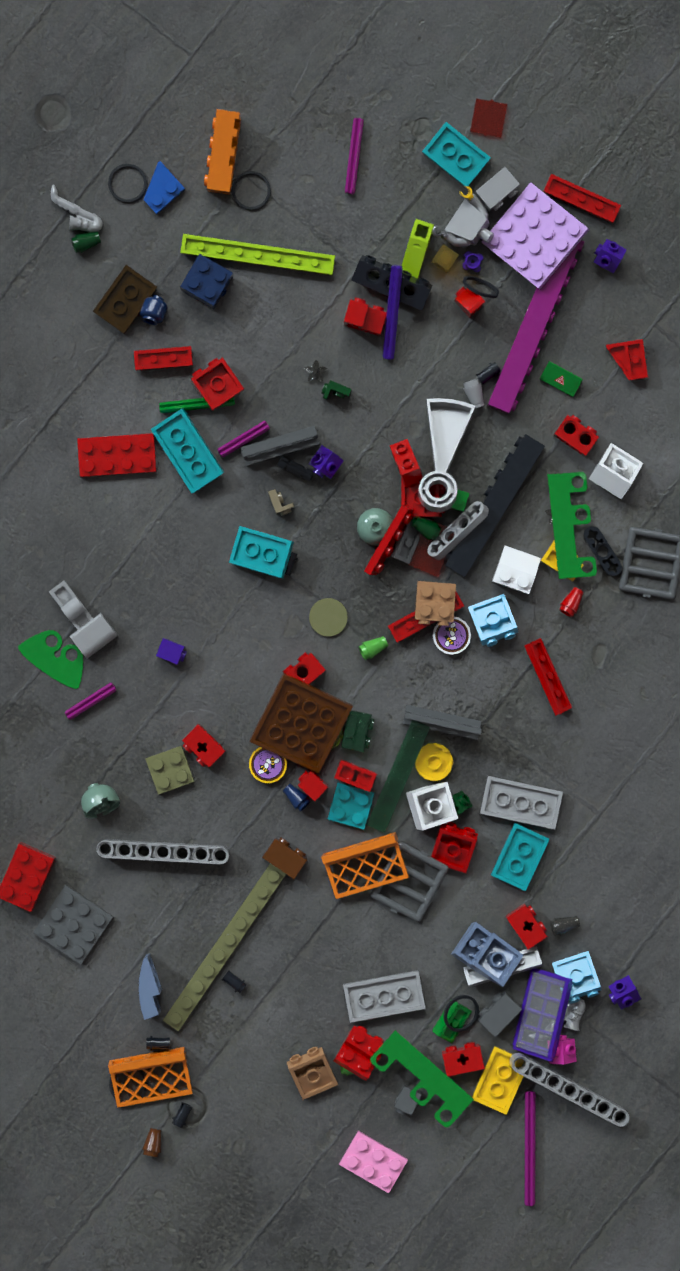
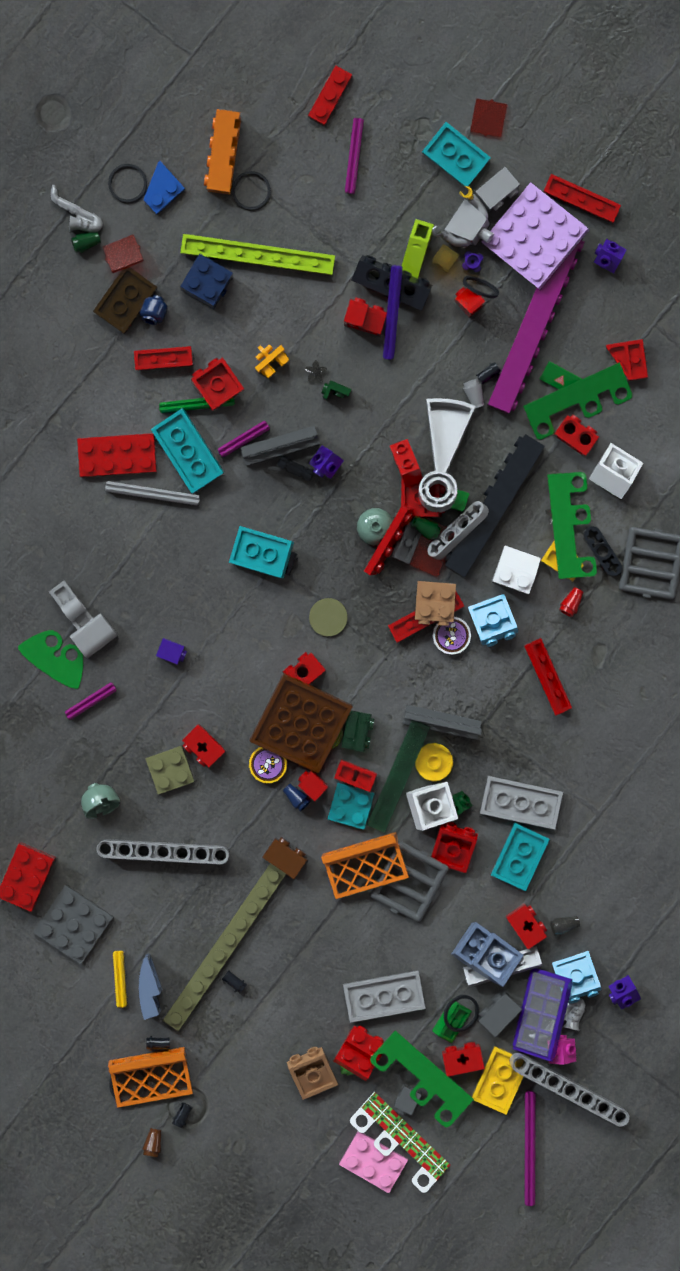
dark tan bracket [268,489,294,516] -> none
bright green cone [358,636,388,660] -> none
none -> clear red piece [103,234,144,273]
none -> light grey axle [105,481,200,505]
none -> yellow axle [113,950,127,1008]
none -> light orange hips [255,344,289,379]
none -> red plate [308,65,352,126]
none -> piece [350,1092,450,1193]
none -> green piece [523,362,632,440]

